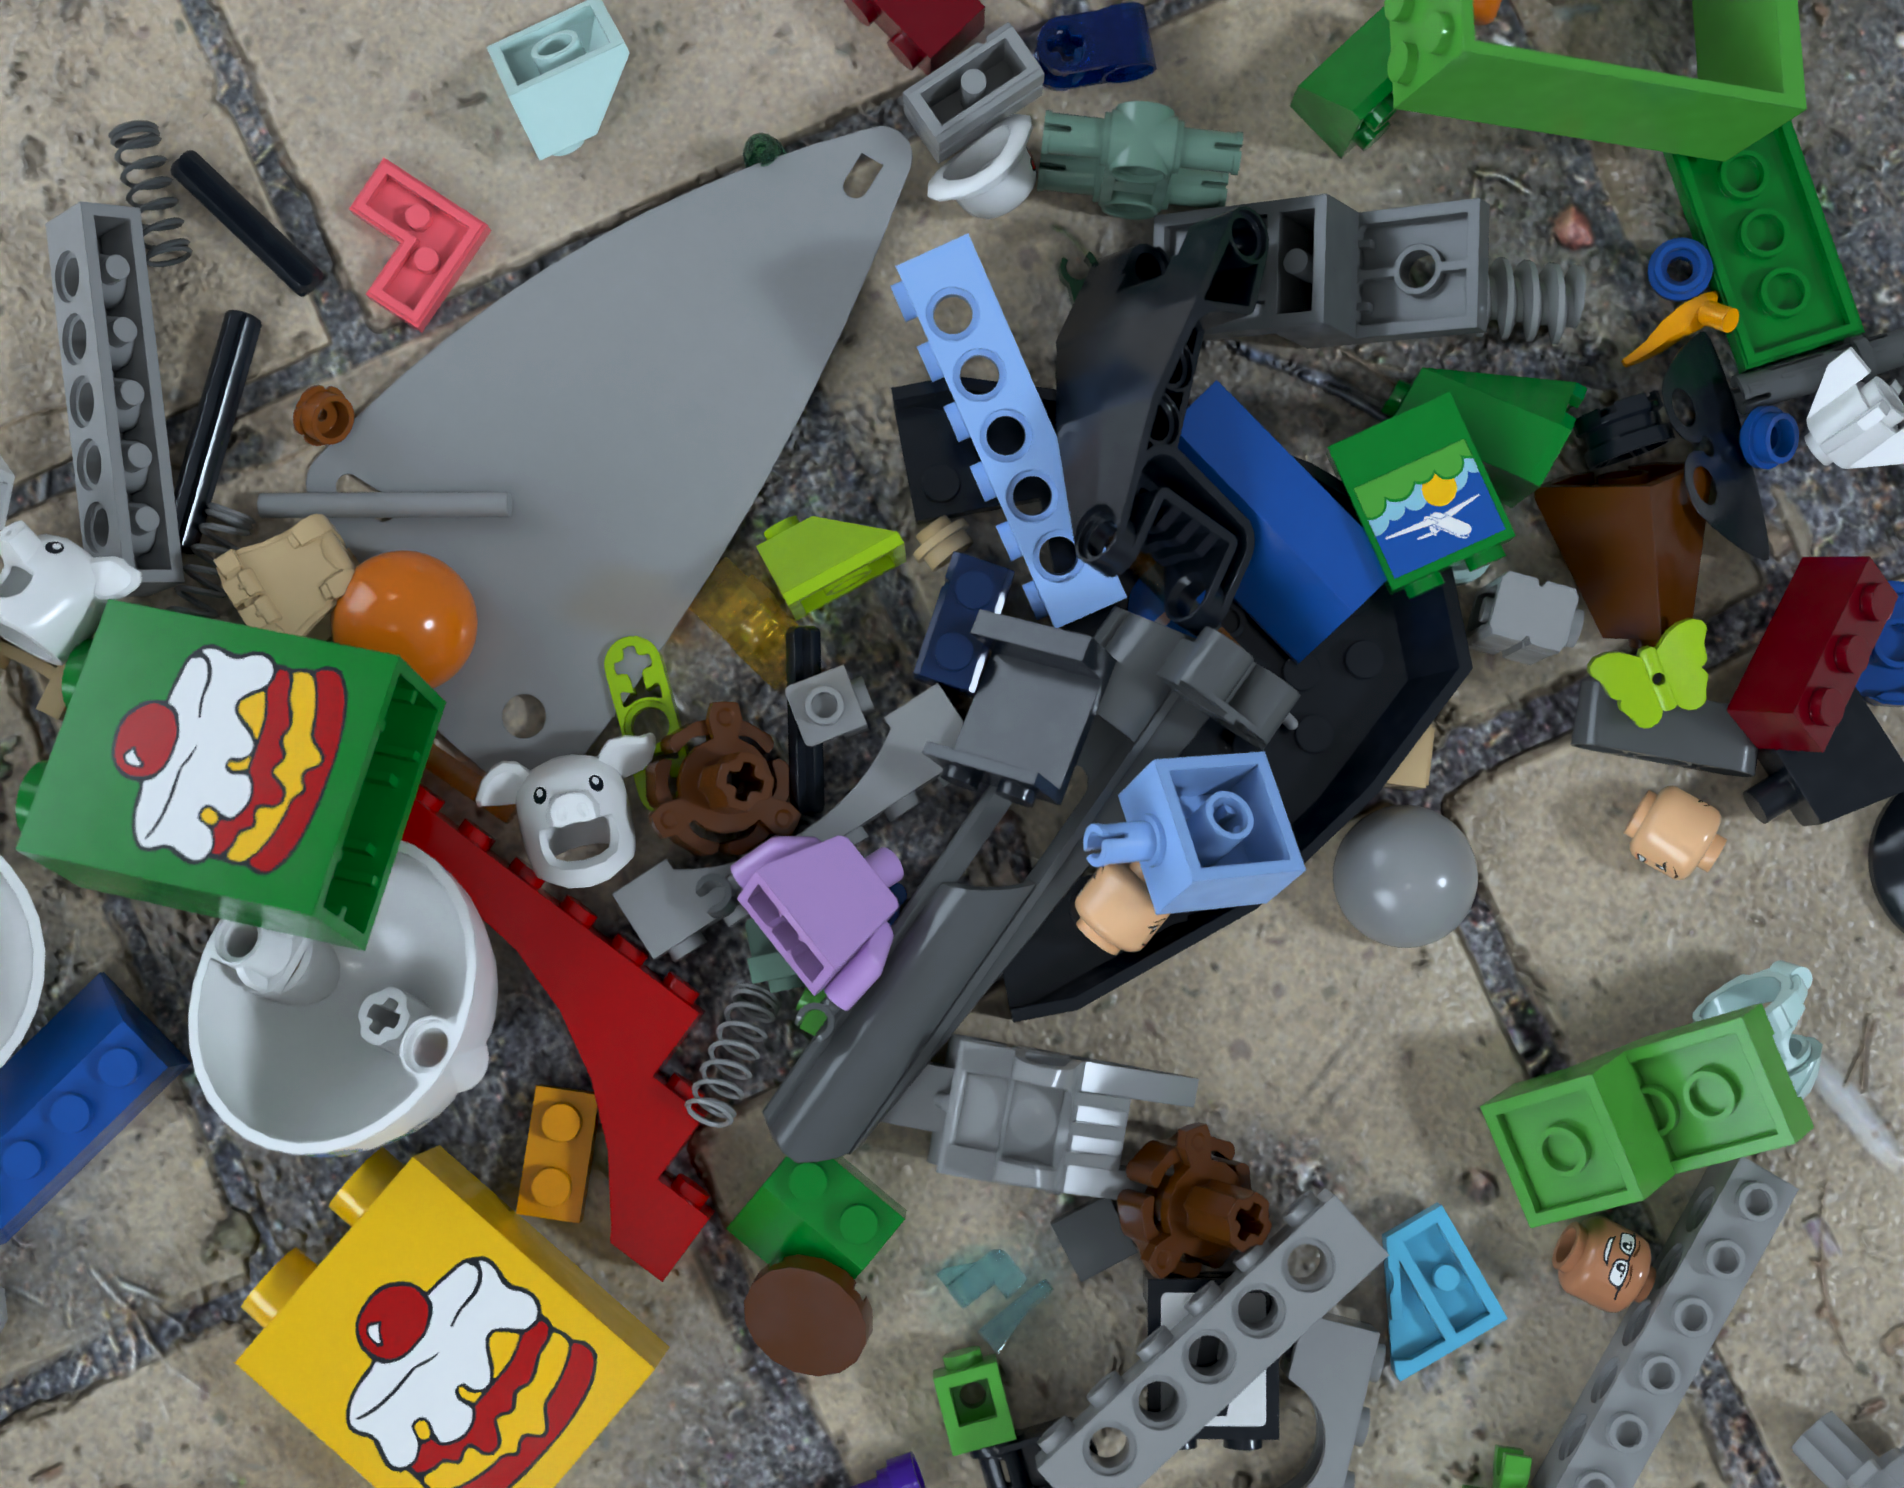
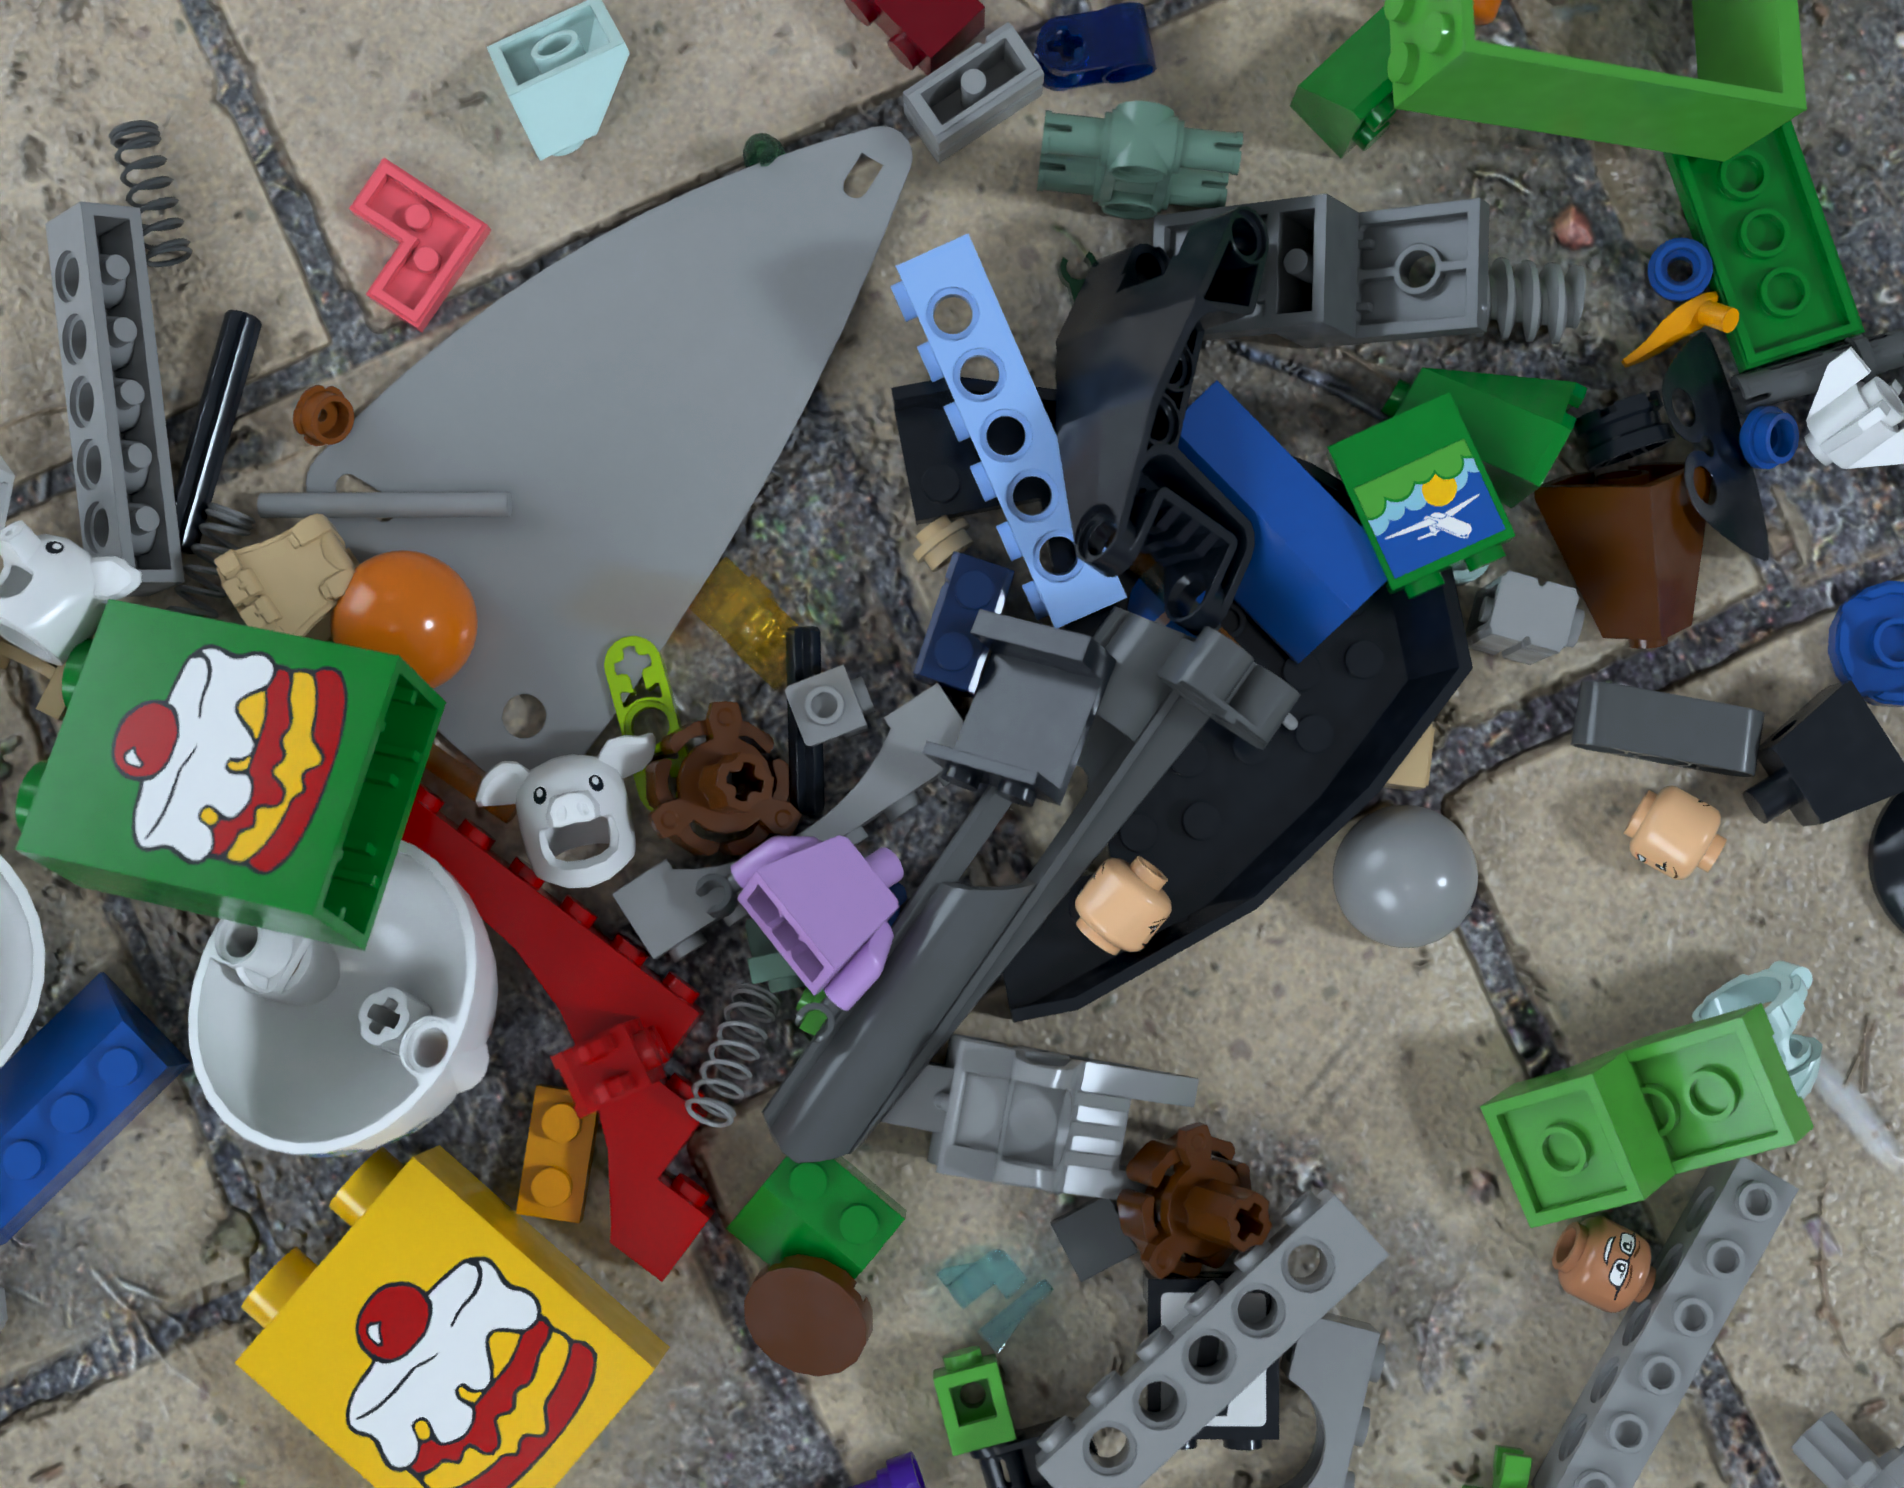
black axle [170,150,323,297] -> none
lime slope [756,515,907,621] -> none
white hat [927,114,1037,219] -> none
light blue brick [1083,751,1306,915] -> none
medium azure wing [1382,1202,1508,1382] -> none
lime animal [1587,618,1708,729] -> none
dark red brick [1726,556,1899,753] -> none
none -> red hinge [550,1018,670,1119]

